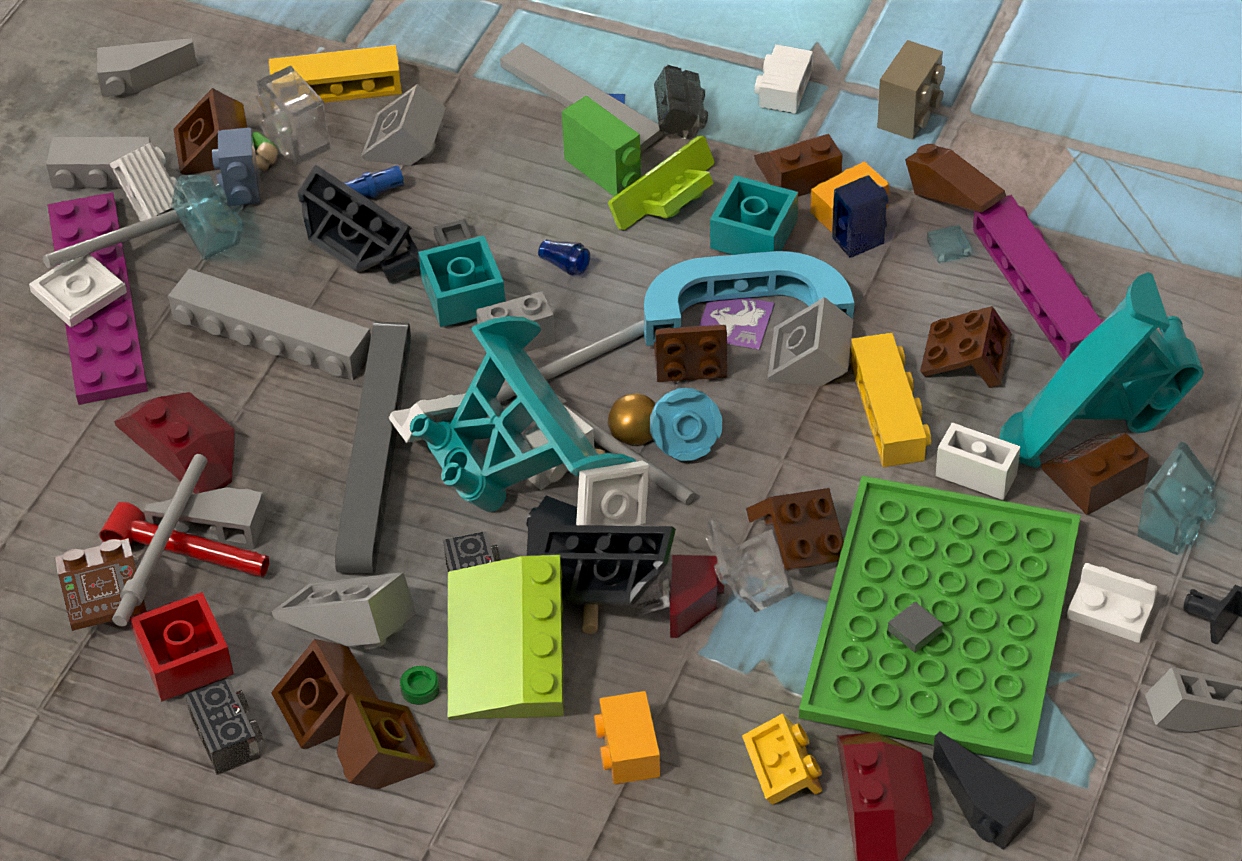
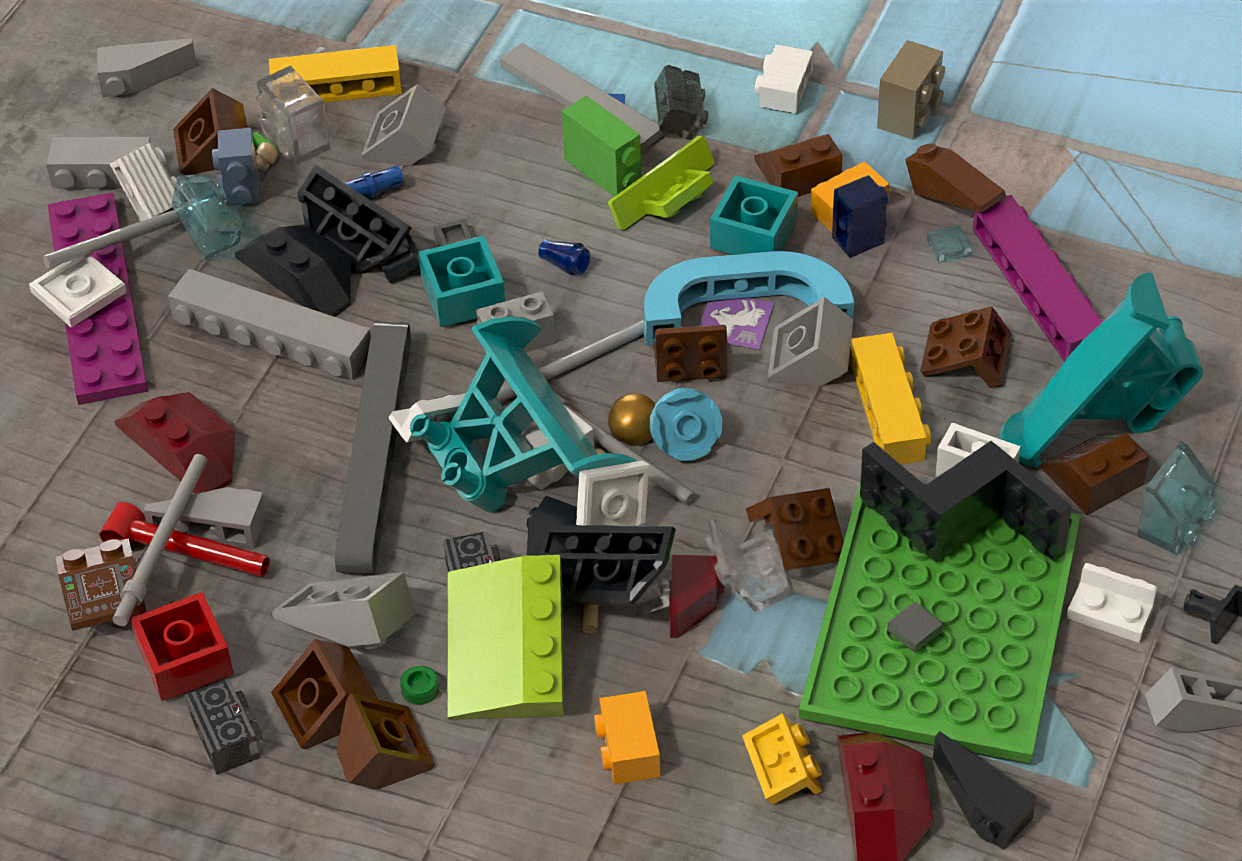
none -> black wedge [235,224,351,317]
none -> black bracket [860,441,1072,563]

